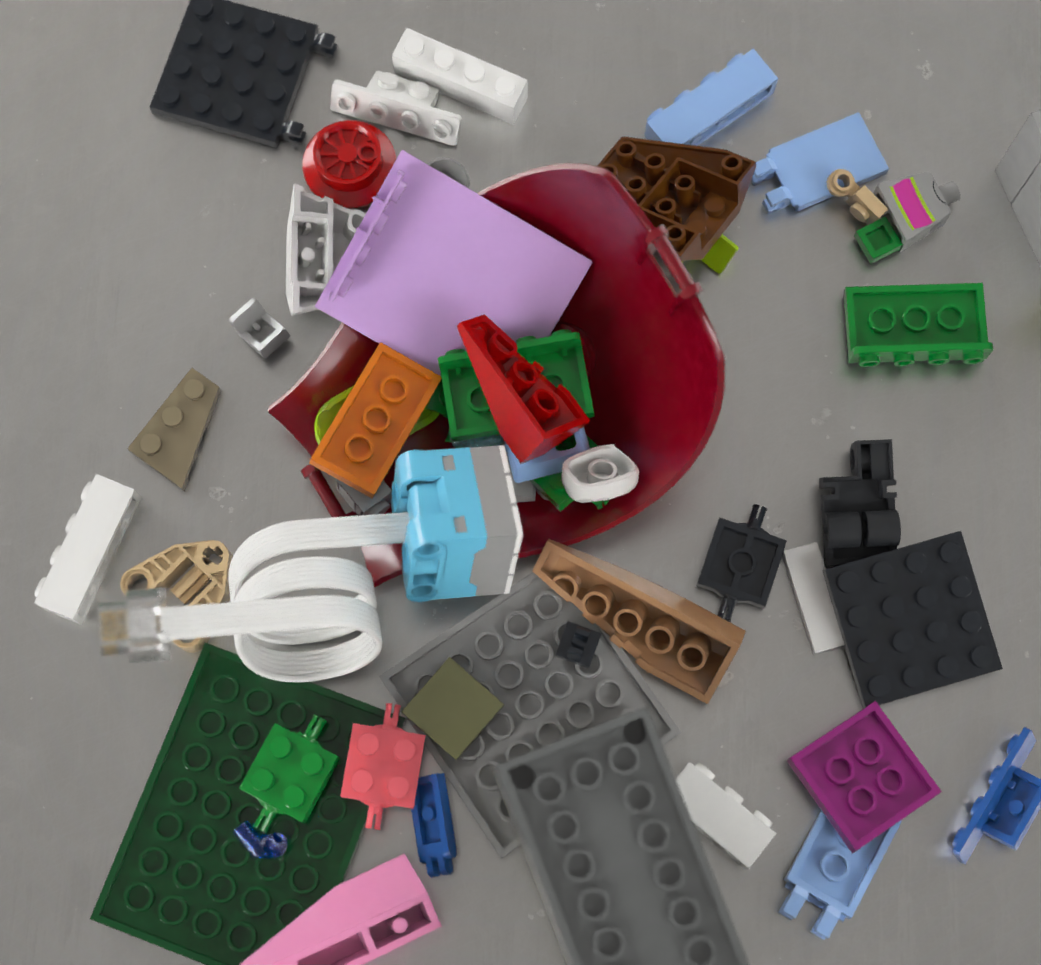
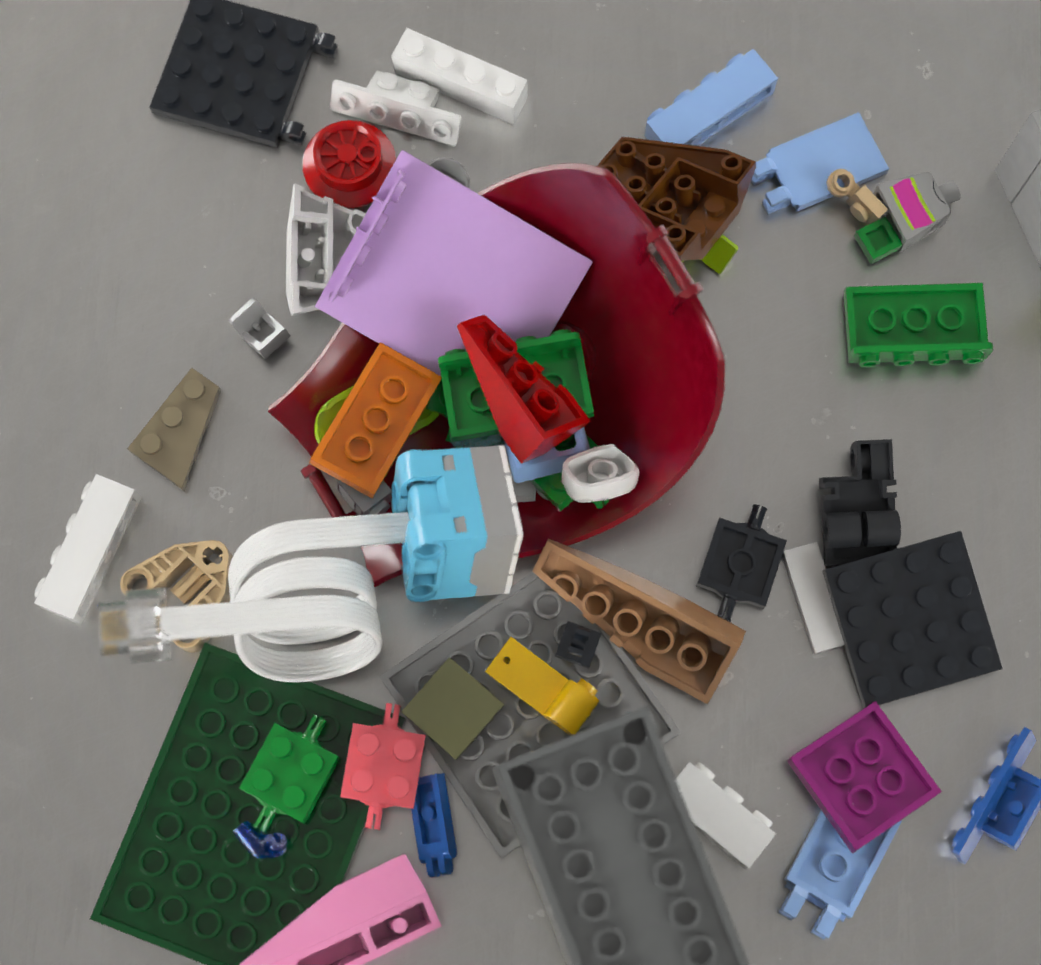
none -> yellow door [484,637,600,736]

